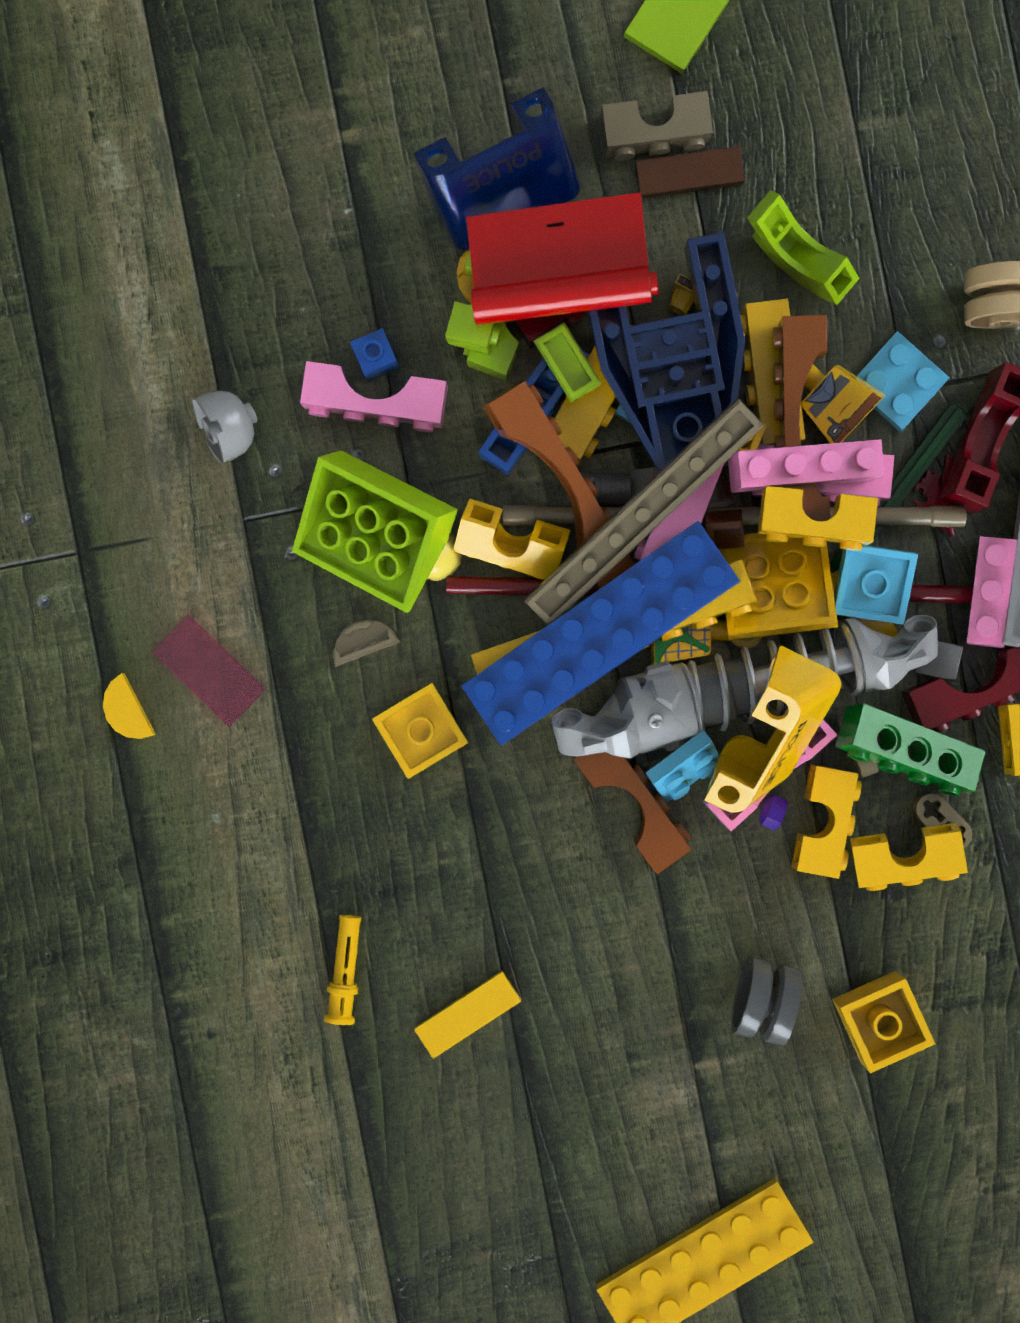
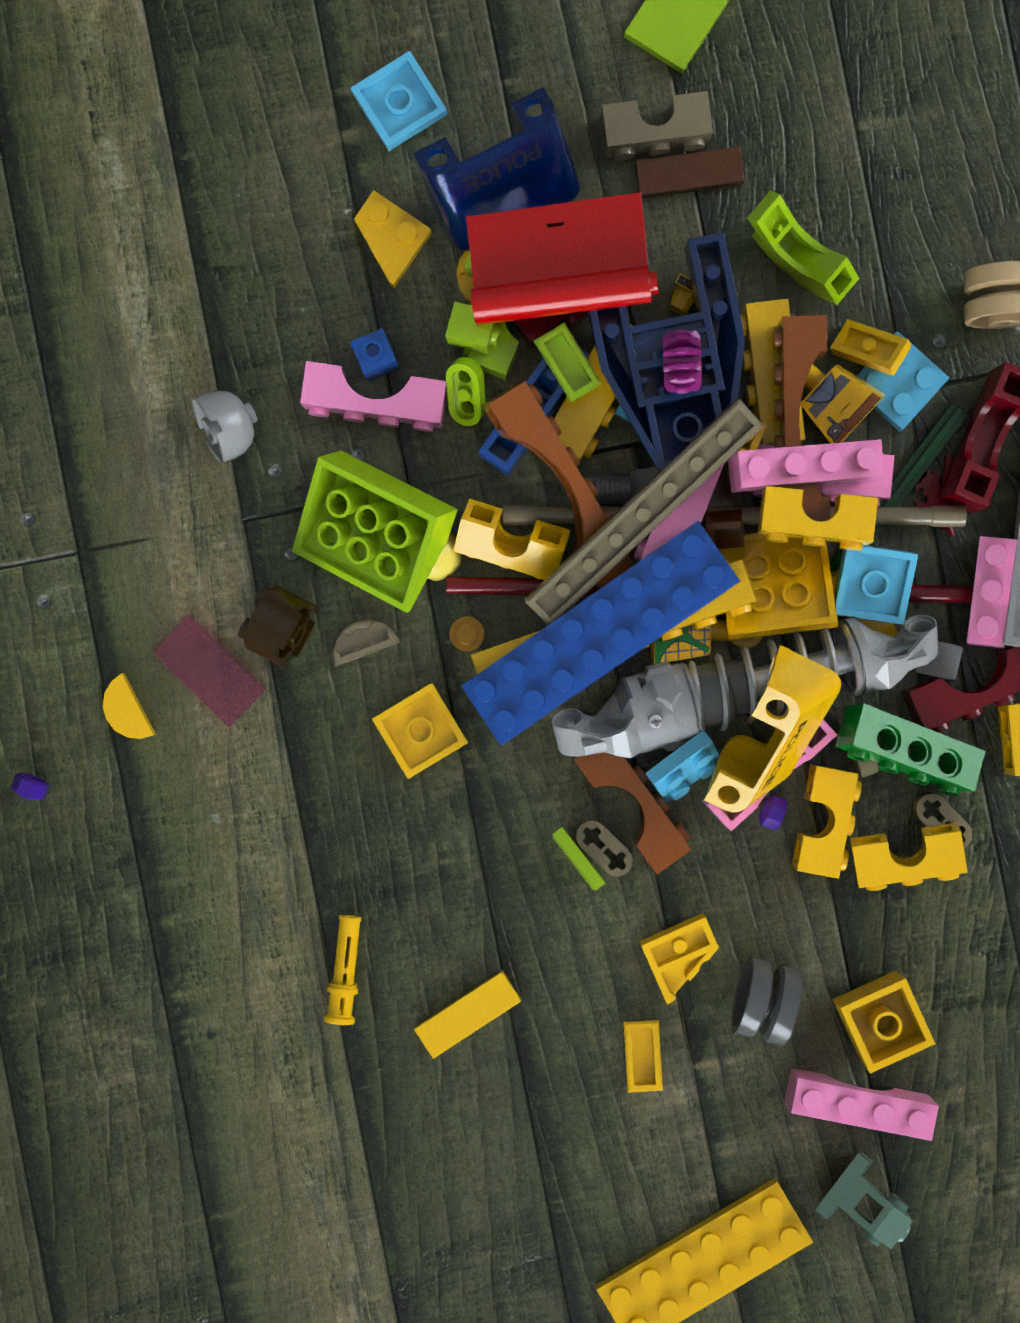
none -> dark purple tile [11,772,50,800]
none -> dark brown brick [238,585,318,668]
none -> medium azure plate [350,51,448,151]
none -> yellow wing [354,190,432,288]
none -> lime plate [446,357,486,426]
none -> pearl gold plate [449,616,485,651]
none -> lime tile [552,827,605,891]
none -> dark tan beam [575,819,633,877]
none -> yellow tile [624,1020,663,1093]
none -> yellow wing [639,913,719,1005]
none -> magenta gear [662,329,702,394]
none -> bright pink arch [784,1068,939,1141]
none -> sand green tile [815,1152,913,1249]
none -> yellow plate [830,319,911,376]

